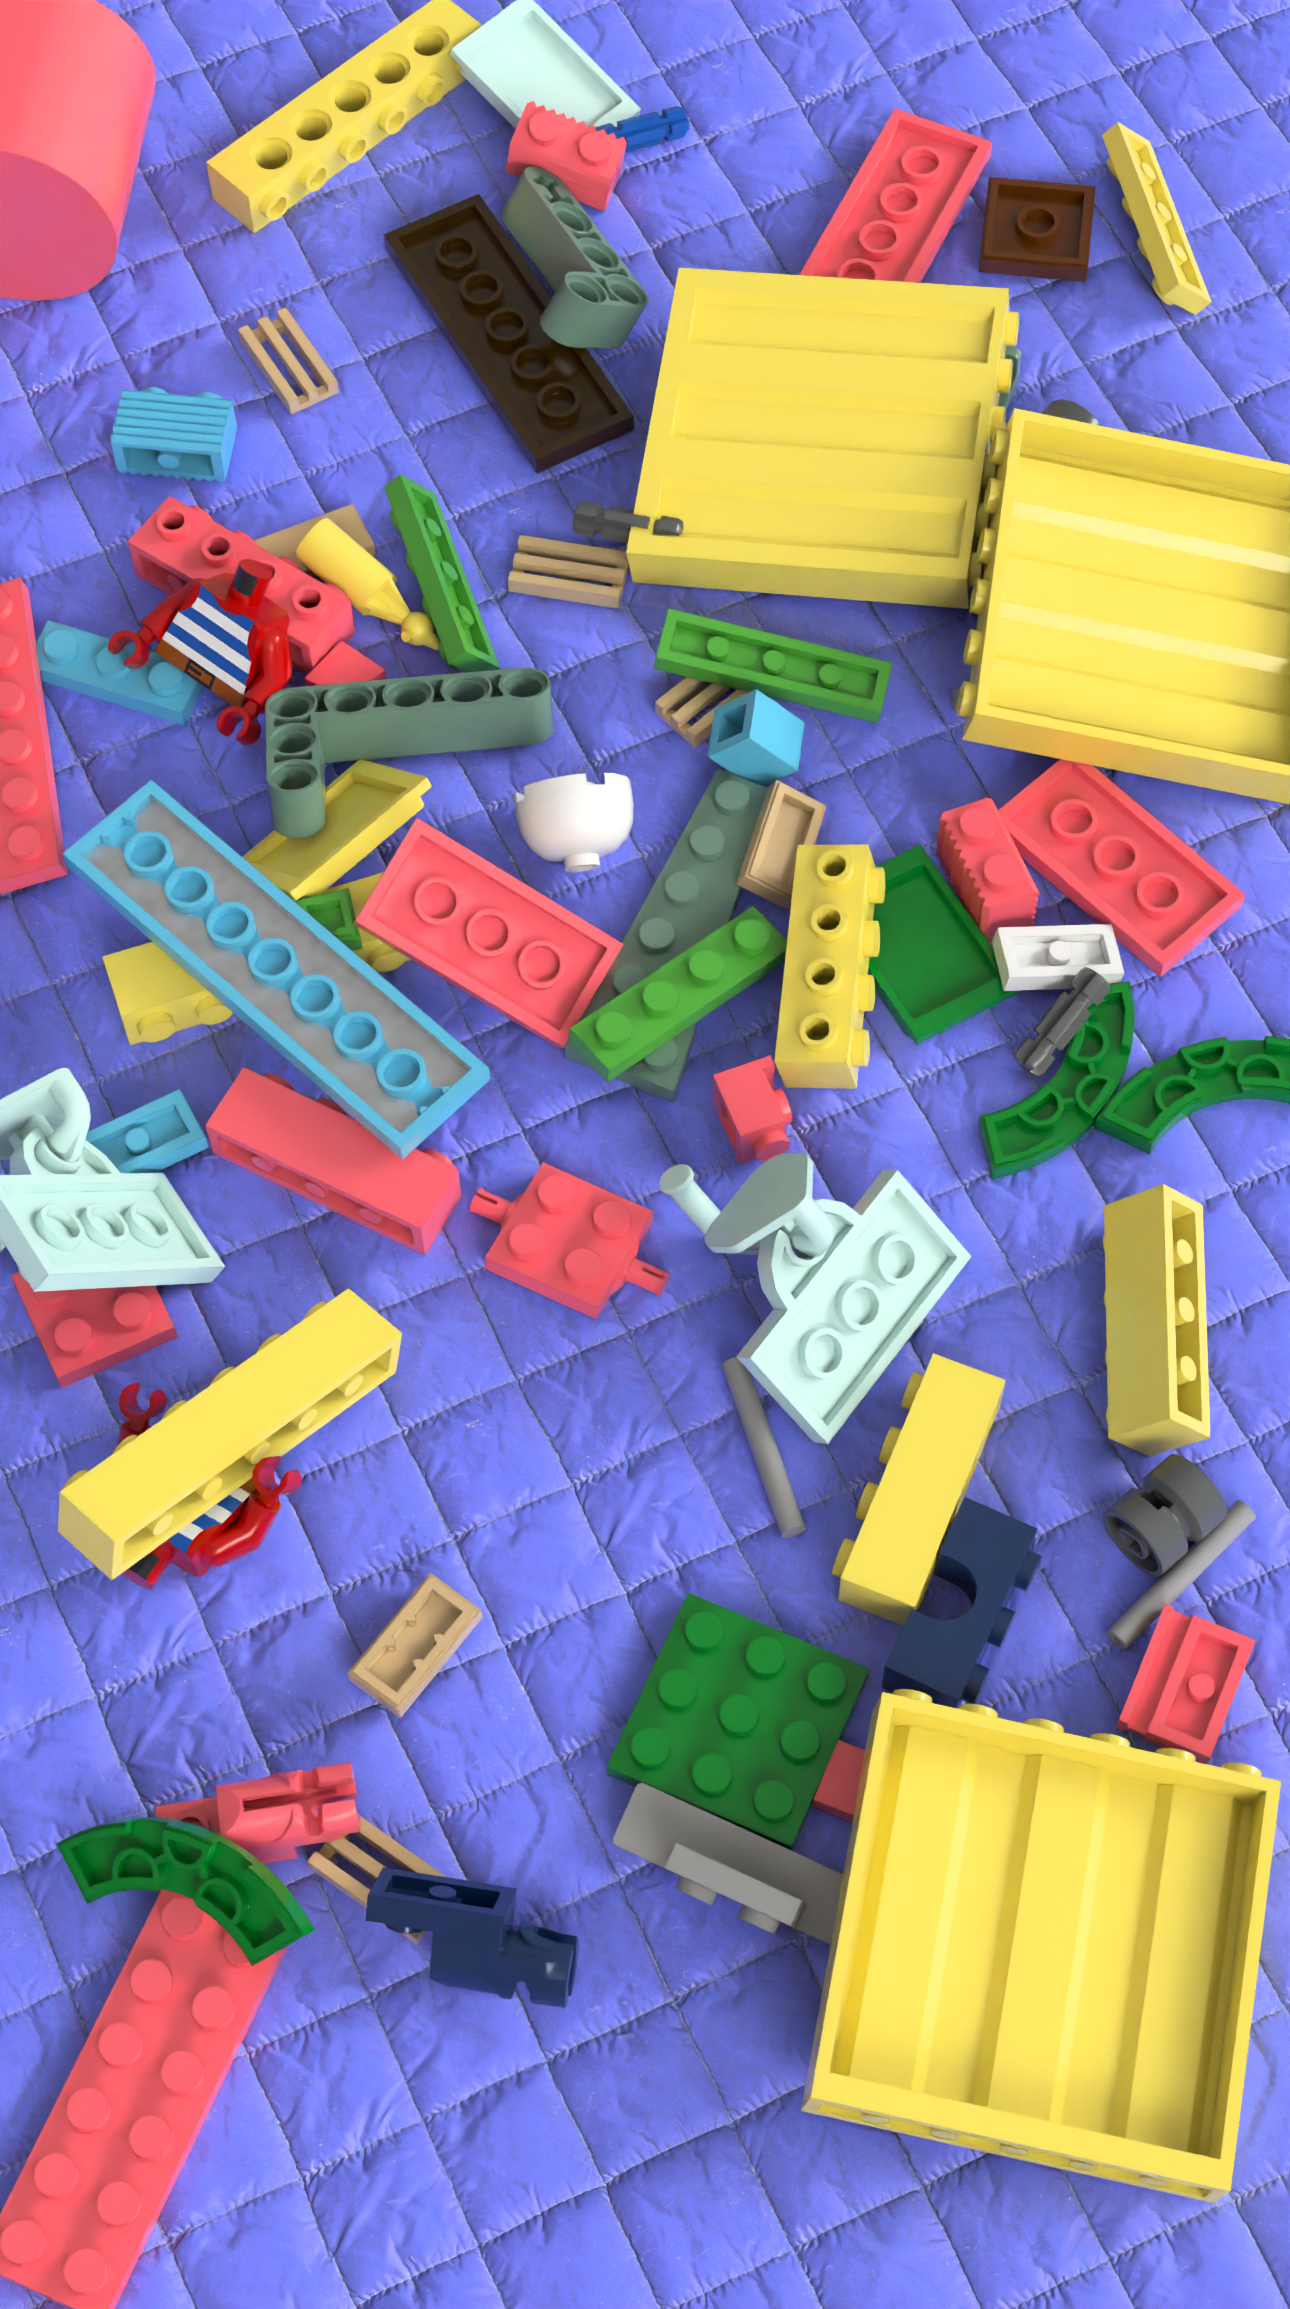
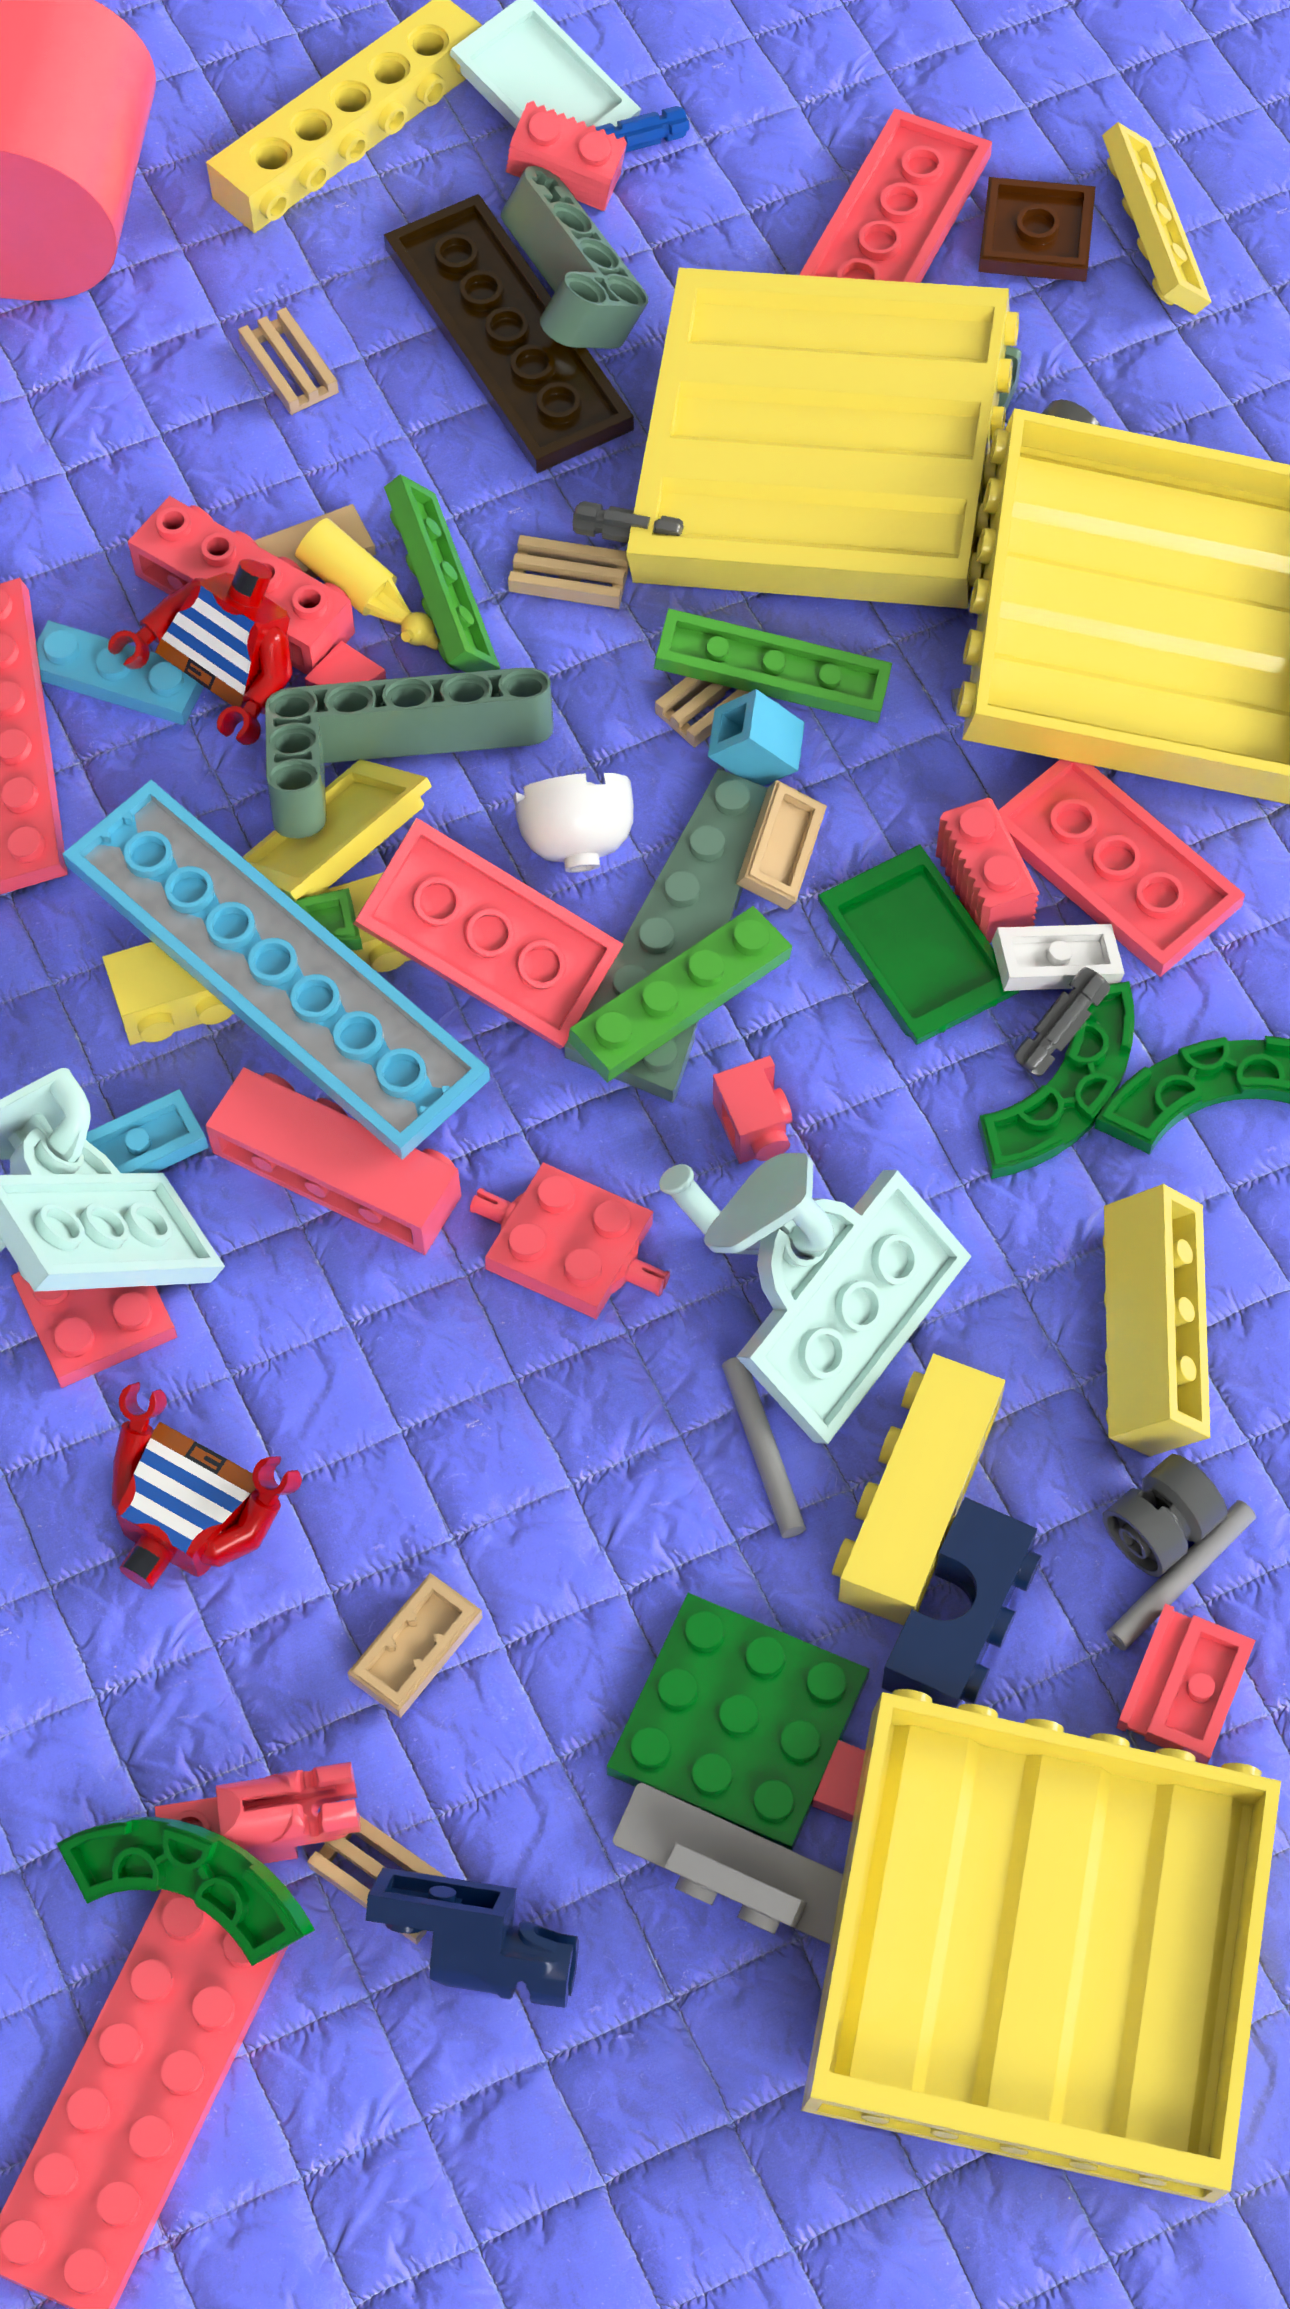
light yellow brick [58,1288,402,1581] -> none
medium azure brick [110,387,237,483] -> none
light yellow brick [774,844,885,1089] -> none

